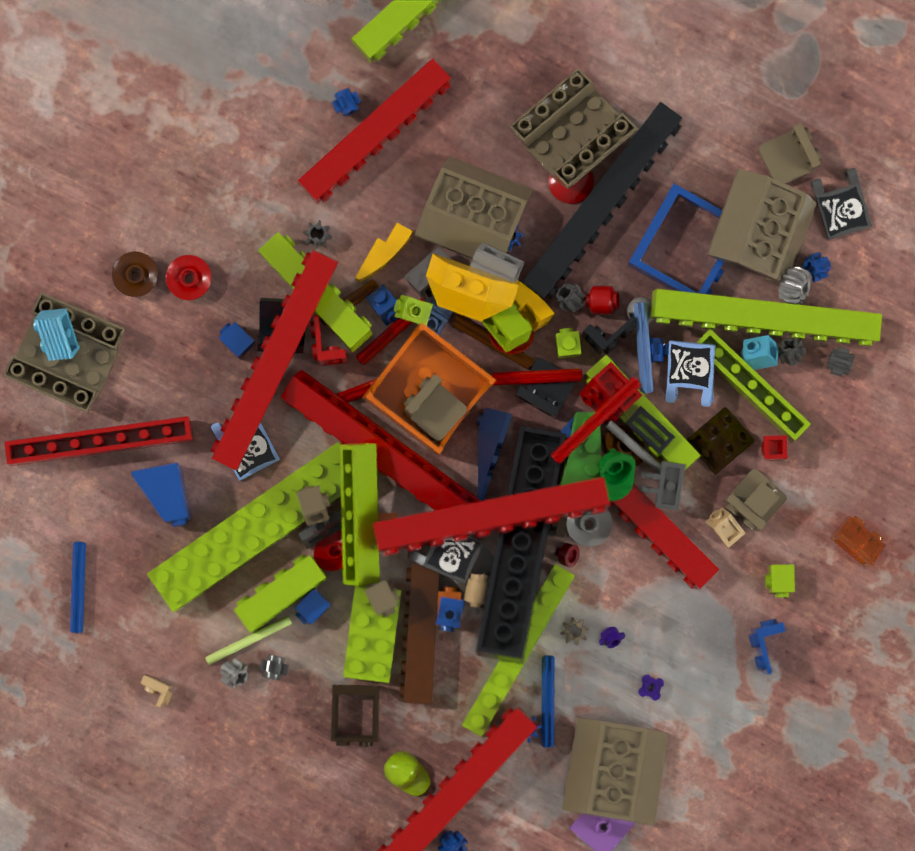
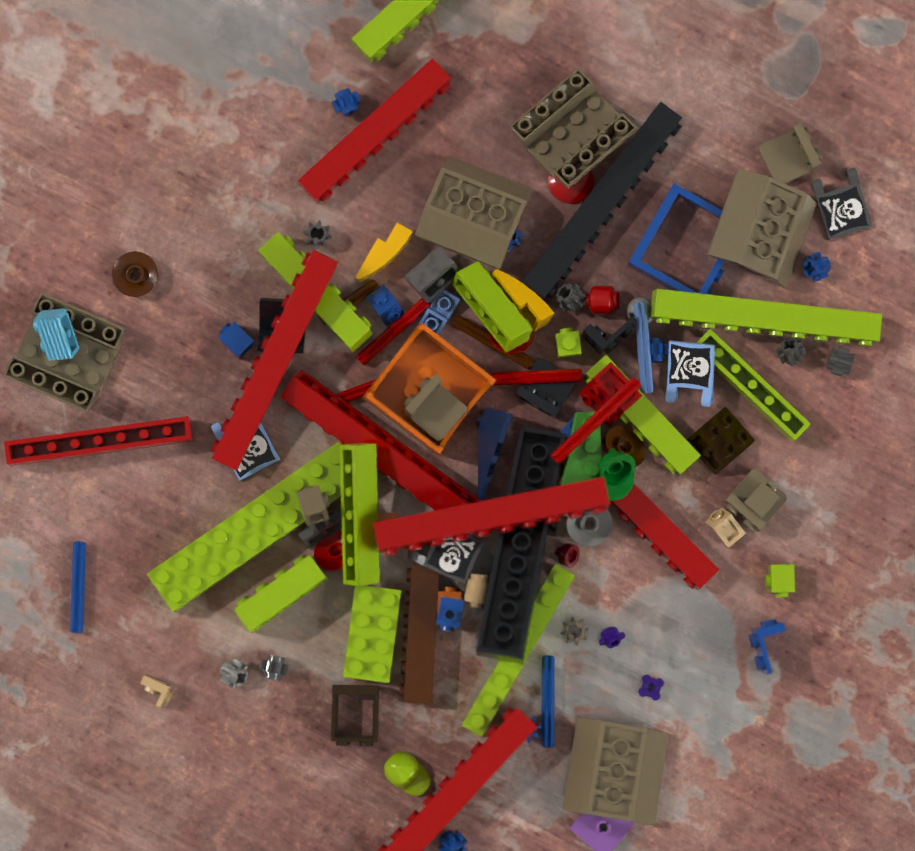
blue slope [131,463,192,527] -> none
red dish [166,255,212,301] -> none
yellowish green bar [205,616,292,665] -> none
blue brick [295,588,332,625] -> none
red bracket [310,315,348,366] -> none
dark tan brick [365,580,400,618] -> none
lime brick [394,295,433,326] -> none
yellow wedge [426,253,519,322] -> none
light grey brick [470,243,524,283] -> none
light grey bar [605,420,661,474] -> none
black tile [625,406,675,454] -> none
dark grey hinge [639,461,685,511] -> none
medium azure brick [741,335,779,370] -> none
red brick [761,435,788,461] -> none
light grey gear [778,266,812,305] -> none
clear orange slope [830,516,886,567] -> none

